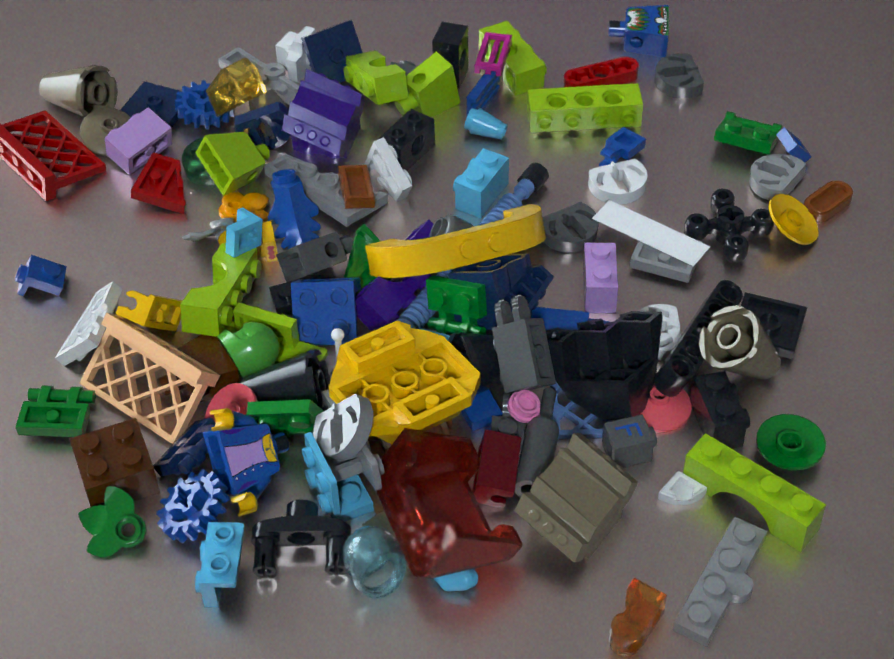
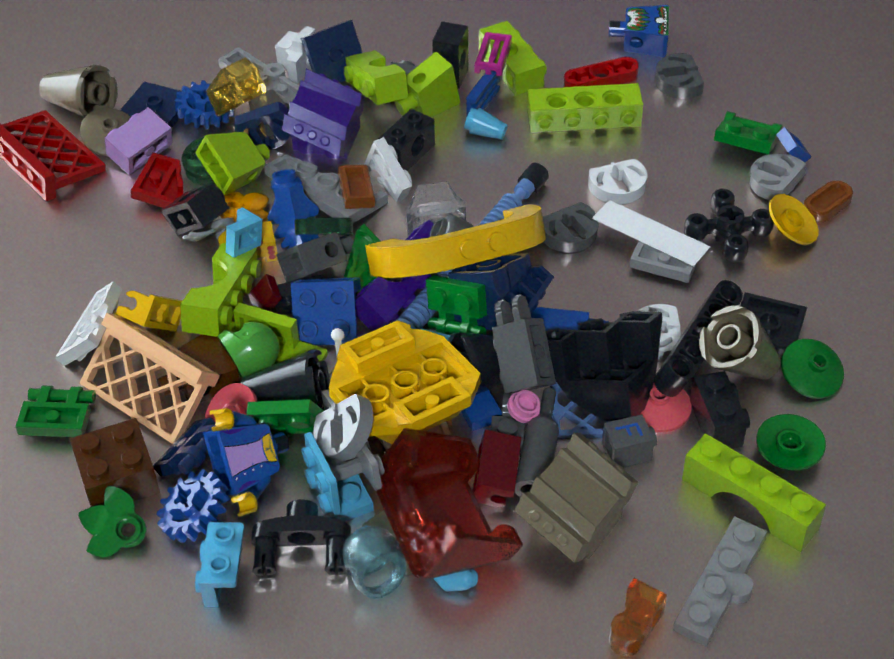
blue bracket [15,255,67,296] -> none
medium azure brick [453,148,509,218] -> none
lavender brick [583,243,618,313] -> none
blue plate [599,127,646,167] -> none
white tile [658,470,707,505] -> none
none -> black brick [161,183,230,235]
none -> dark red tile [248,274,282,311]
none -> clear green piece [294,217,353,235]
none -> clear slope [405,181,466,236]
none -> green dish [781,339,844,399]

